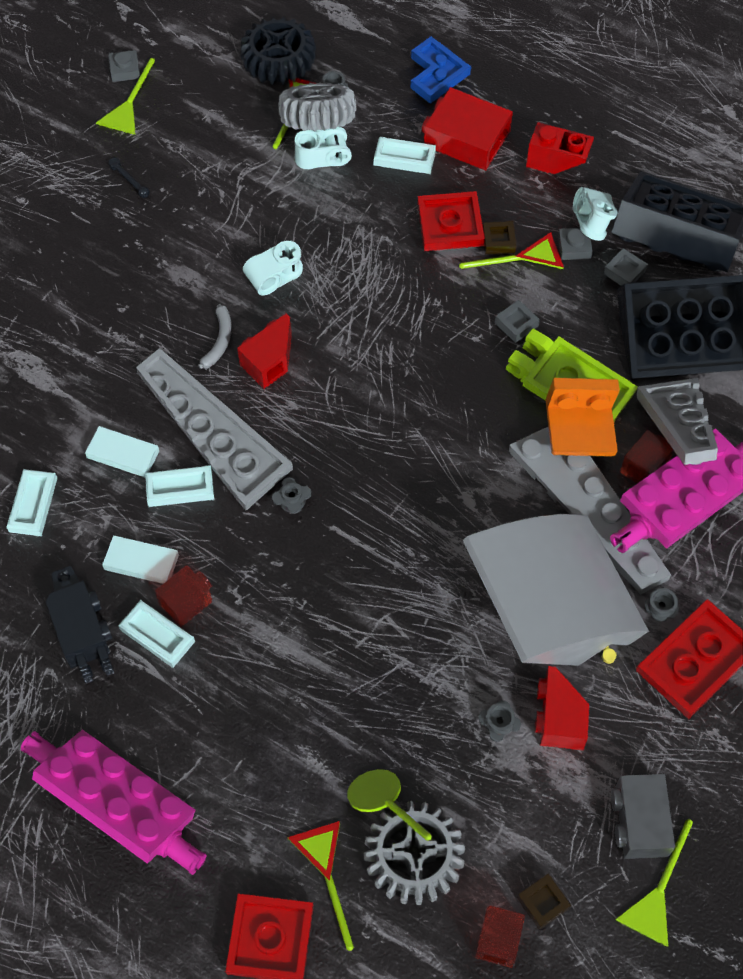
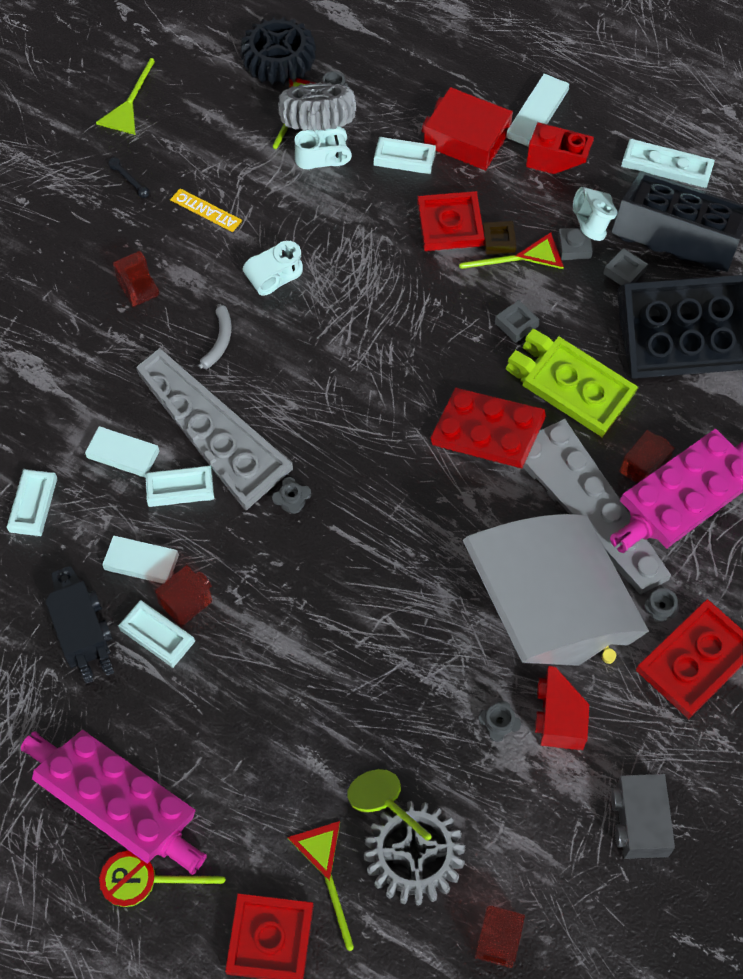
dark grey plate [108,50,140,82] -> none
red slope [237,313,292,389] -> none
blue plate [411,36,471,104] -> none
dark brown plate [517,873,571,930] -> none
orange bracket [545,378,620,456] -> none
lime piece [616,819,693,947] -> none
light grey wing [637,378,718,465] -> none
none -> piece [99,850,226,907]
none -> clear red panel [113,251,160,307]
none -> yellow sticker [170,188,243,232]
none -> red plate [430,388,546,469]
none -> light aqua tile [506,74,569,147]
none -> light aqua tile [621,139,715,188]

